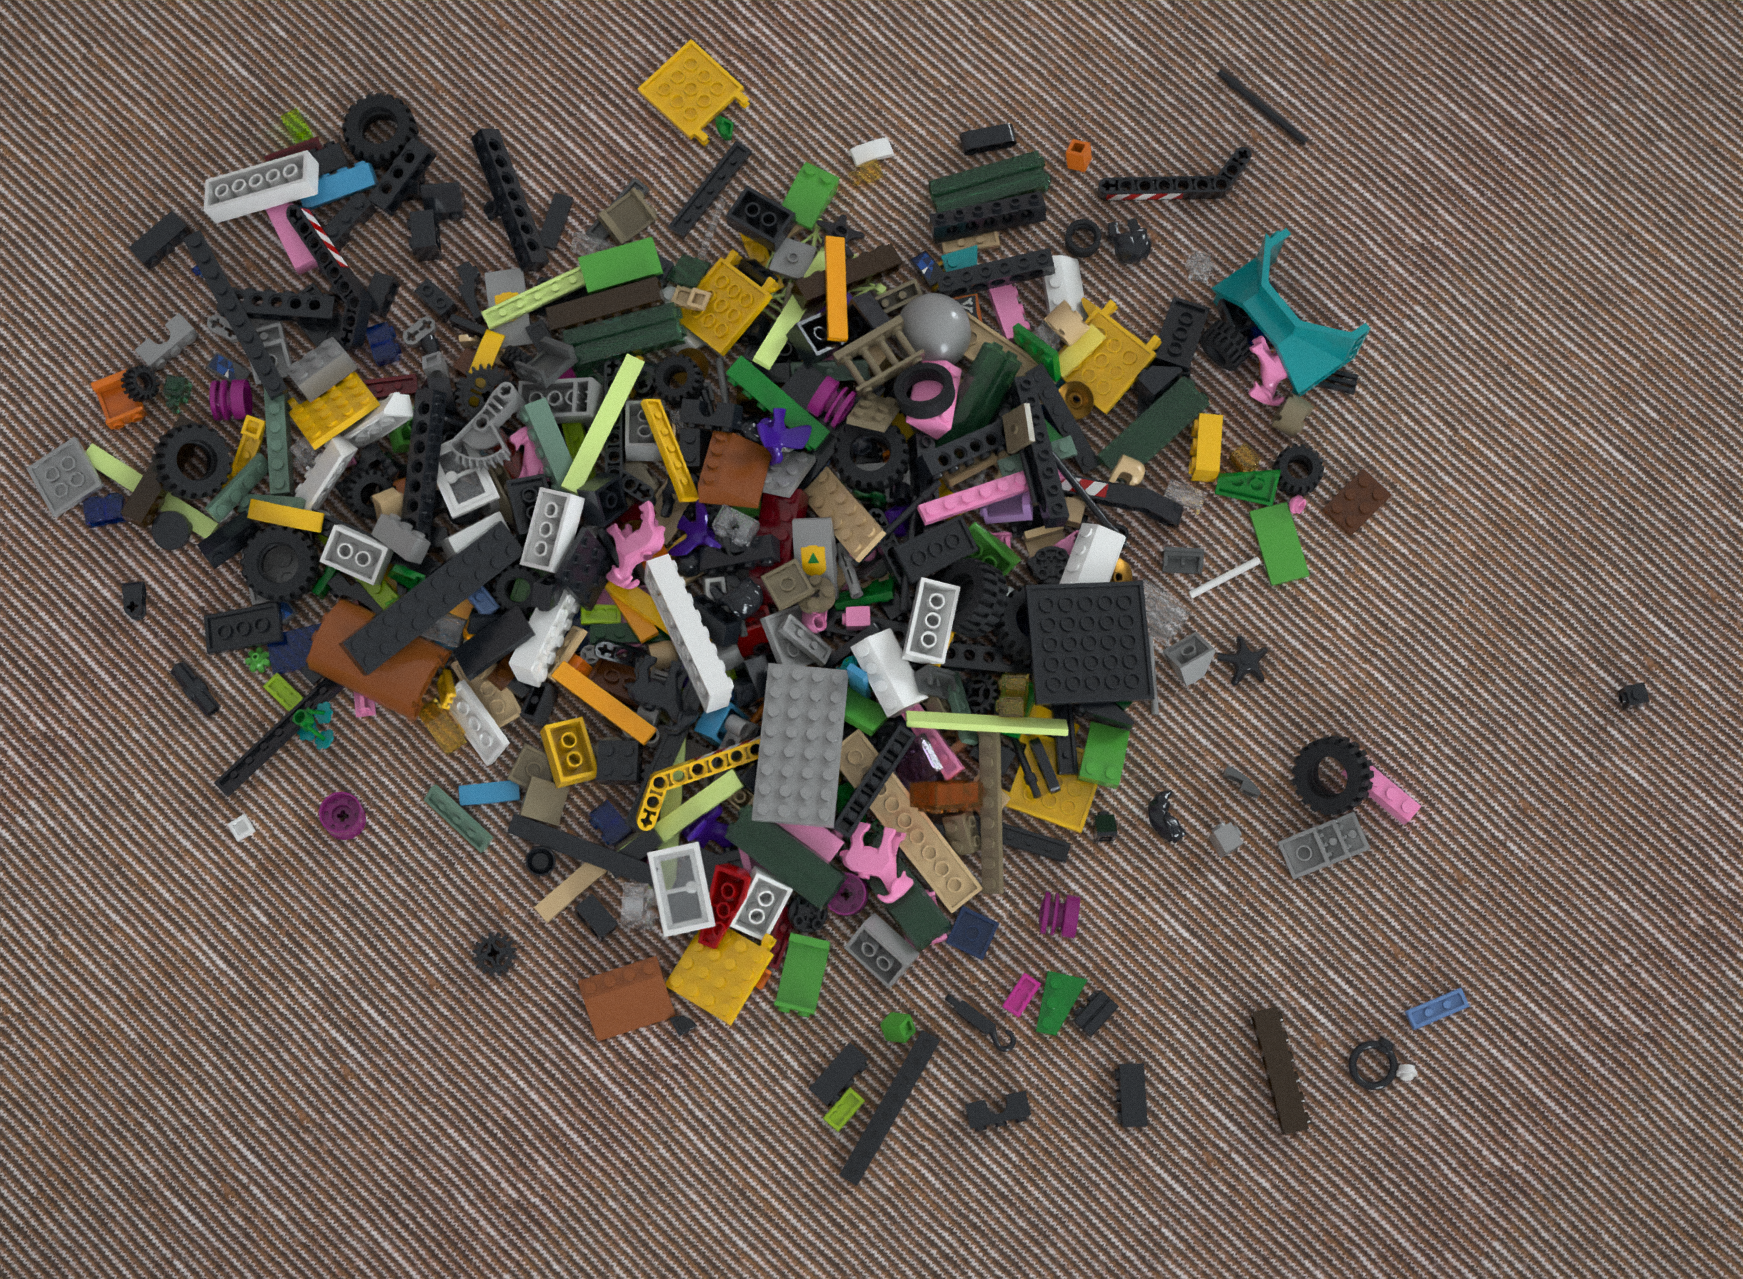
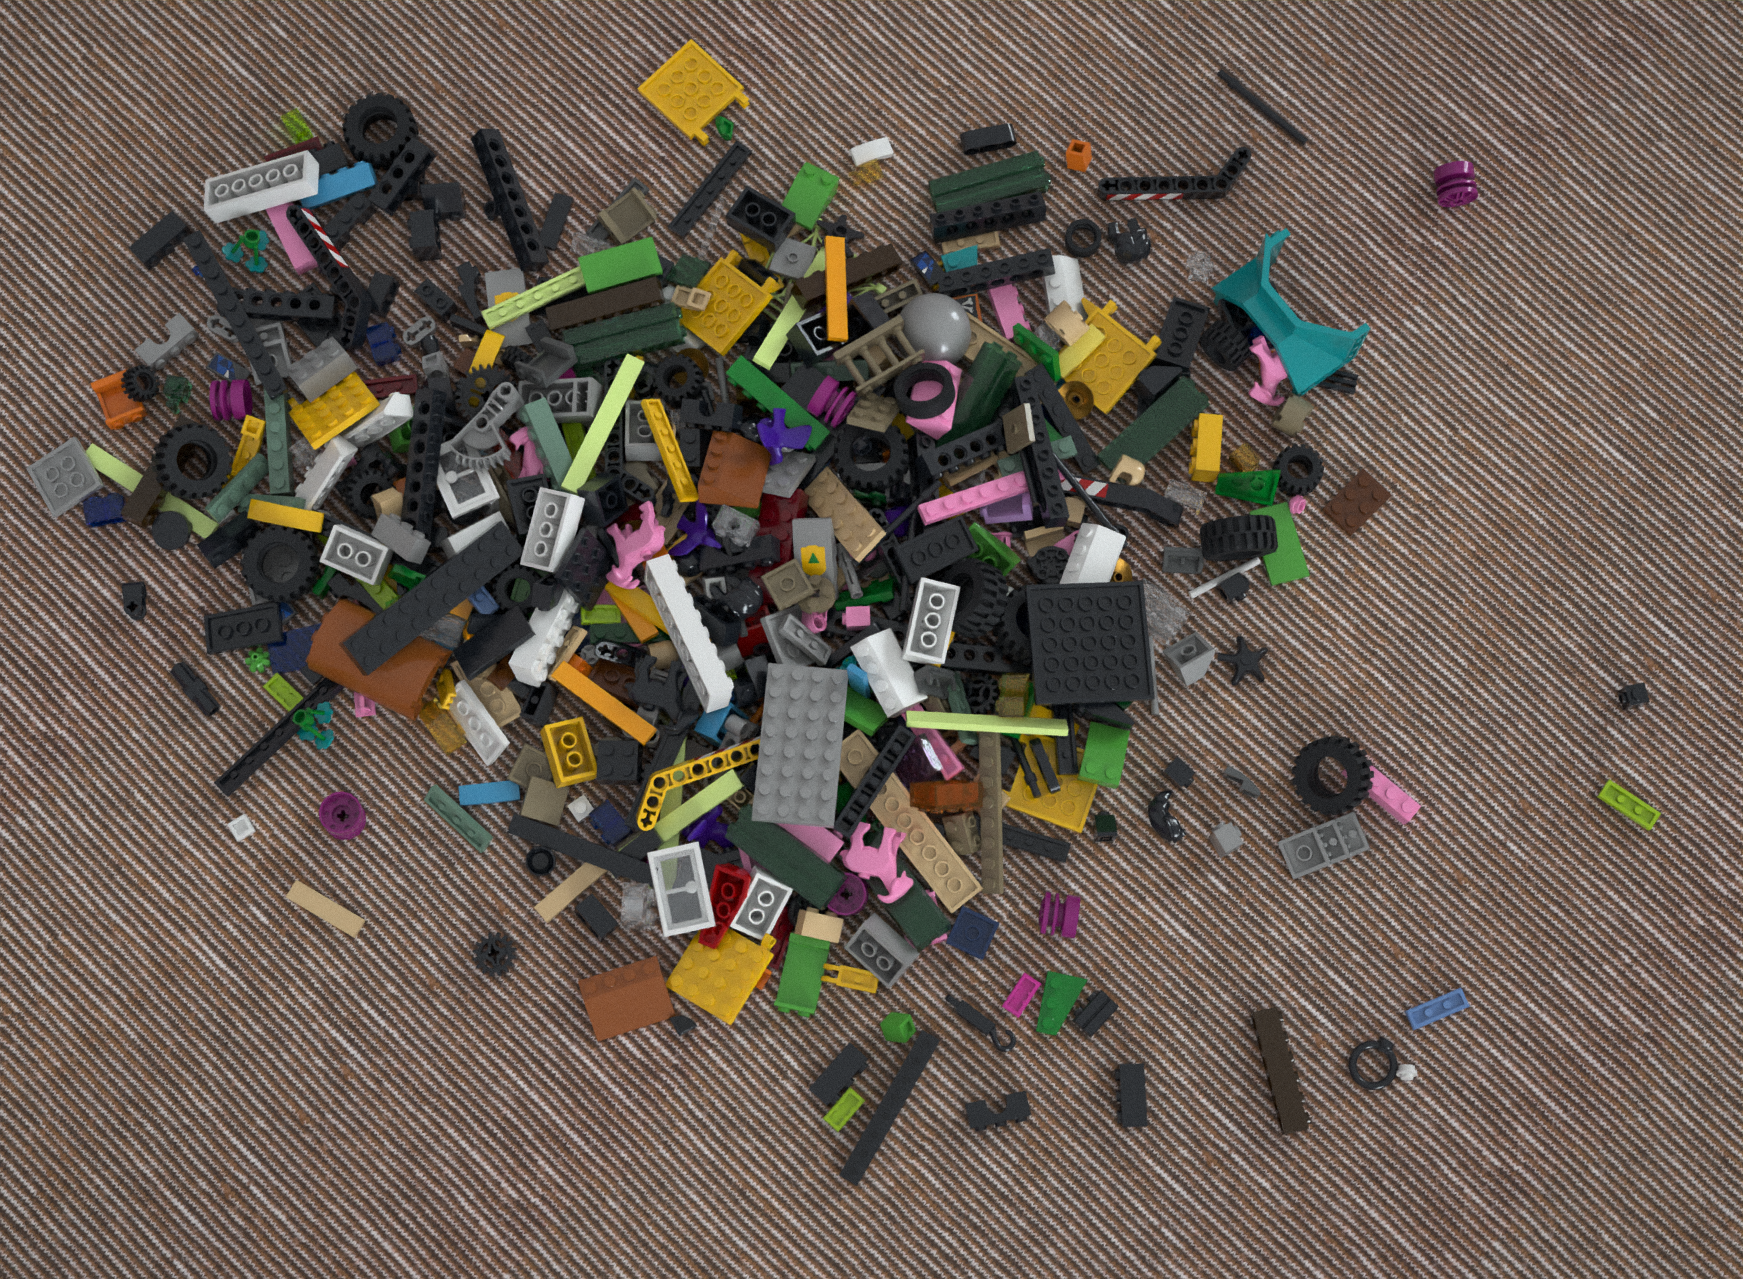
none -> plant [221,229,269,273]
none -> tan tile [286,880,366,938]
none -> white plate [568,794,596,823]
none -> tan brick [794,907,844,943]
none -> yellow hinge [821,963,879,994]
none -> black brick [1162,756,1195,790]
none -> black tyre [1200,515,1278,561]
none -> black brick [1217,572,1250,605]
none -> magenta wheel [1433,161,1479,207]
none -> lime plate [1597,779,1661,831]

